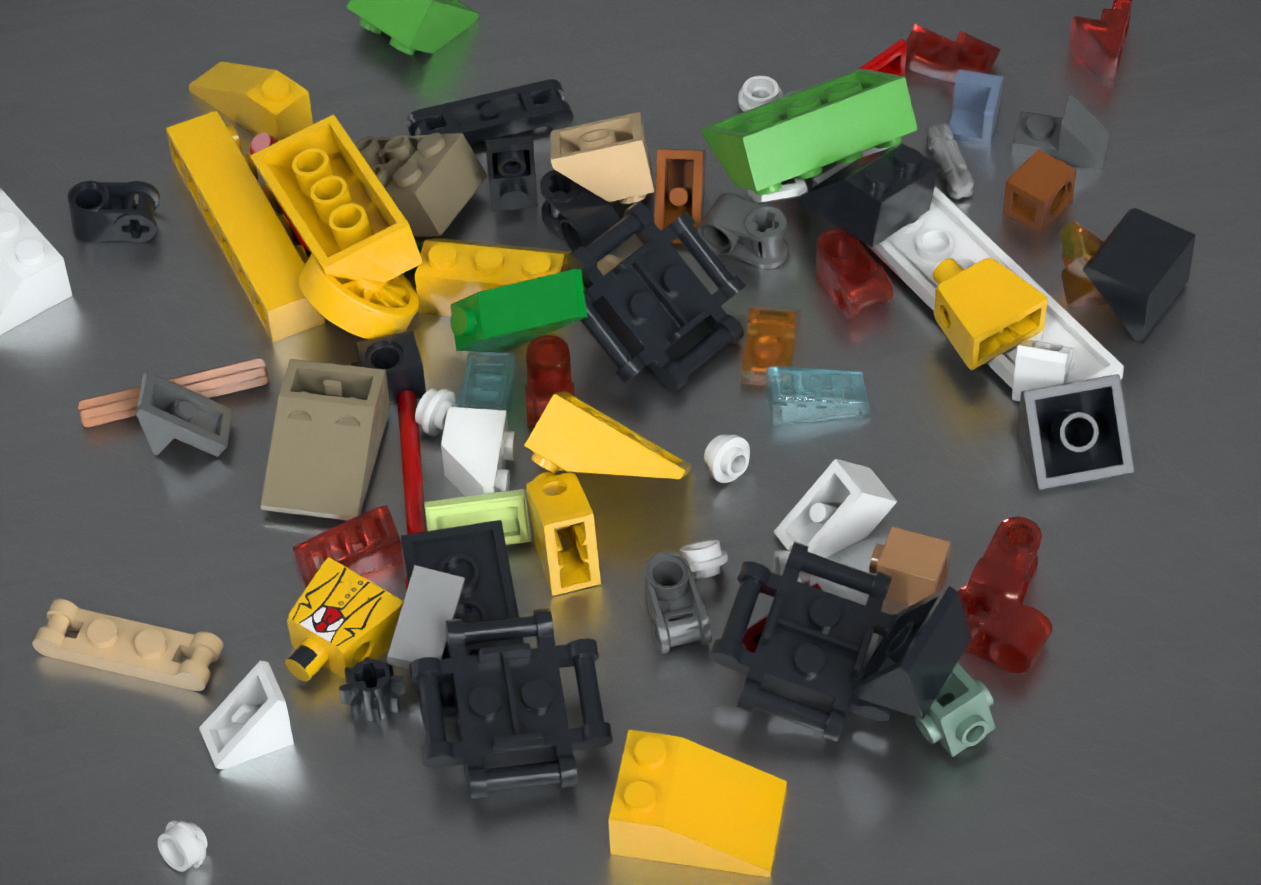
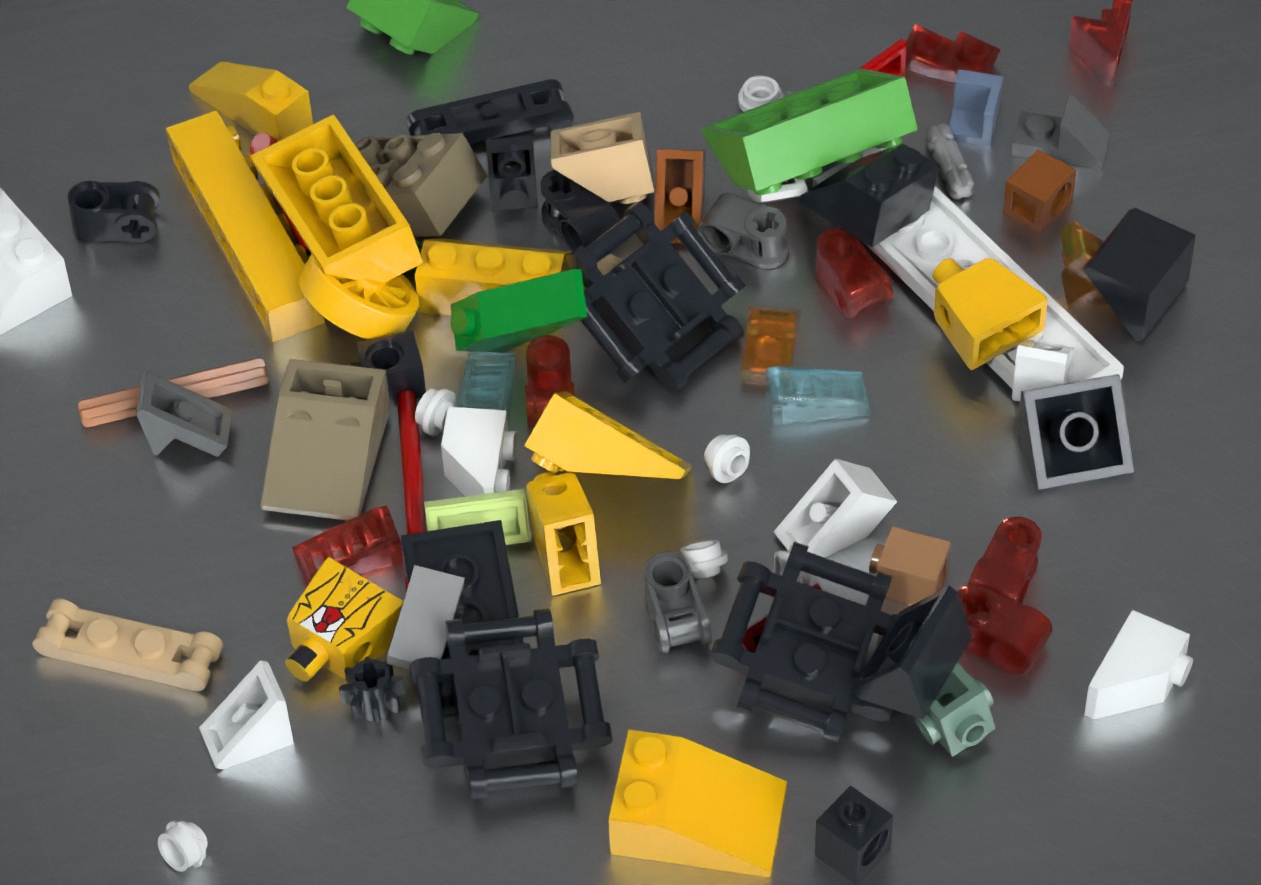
none -> black brick [815,785,893,885]
none -> white slope [1084,610,1193,719]

